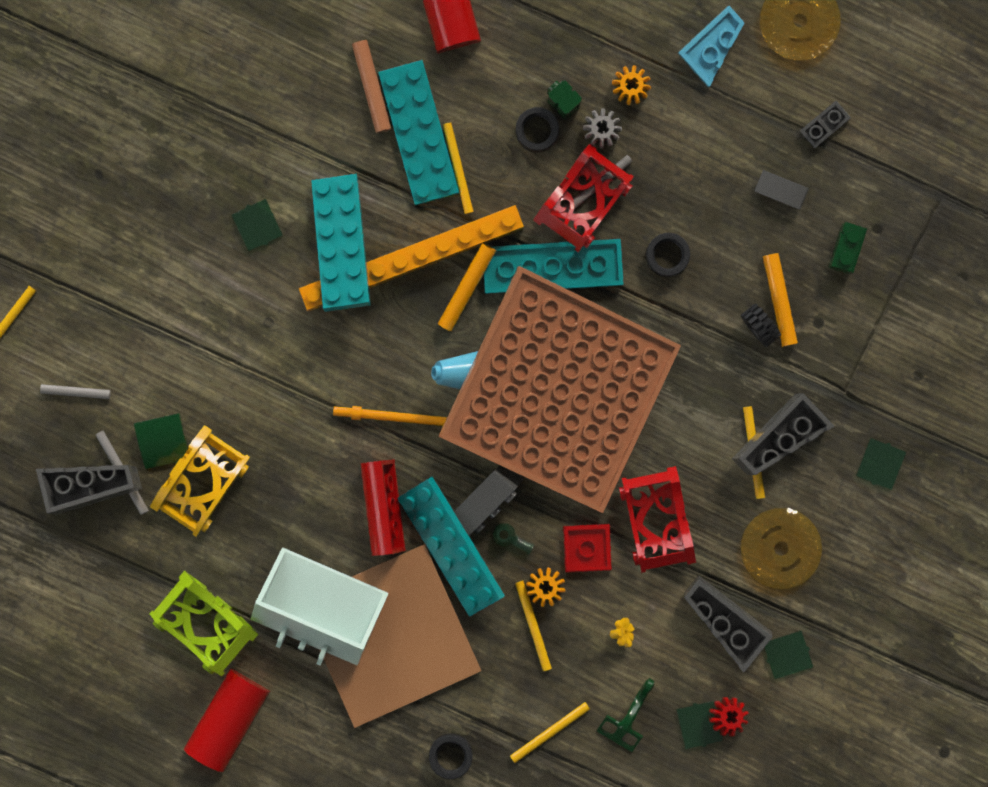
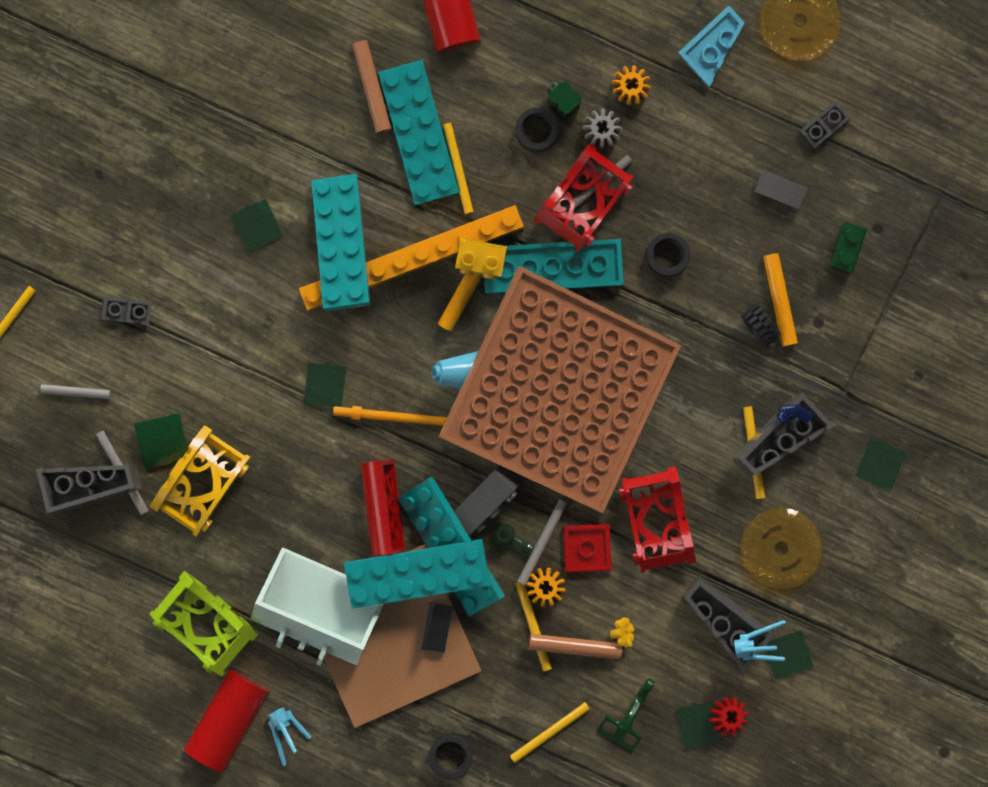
none -> dark grey slope [101,296,152,325]
none -> medium azure plant [268,707,311,766]
none -> clear green piece [304,363,347,407]
none -> teal plate [344,539,490,609]
none -> black panel [421,602,453,653]
none -> yellow brick [455,238,507,279]
none -> light grey bar [517,499,567,586]
none -> nougat piece [528,634,622,660]
none -> medium azure plant [734,620,786,662]
none -> clear blue arm [776,404,813,423]

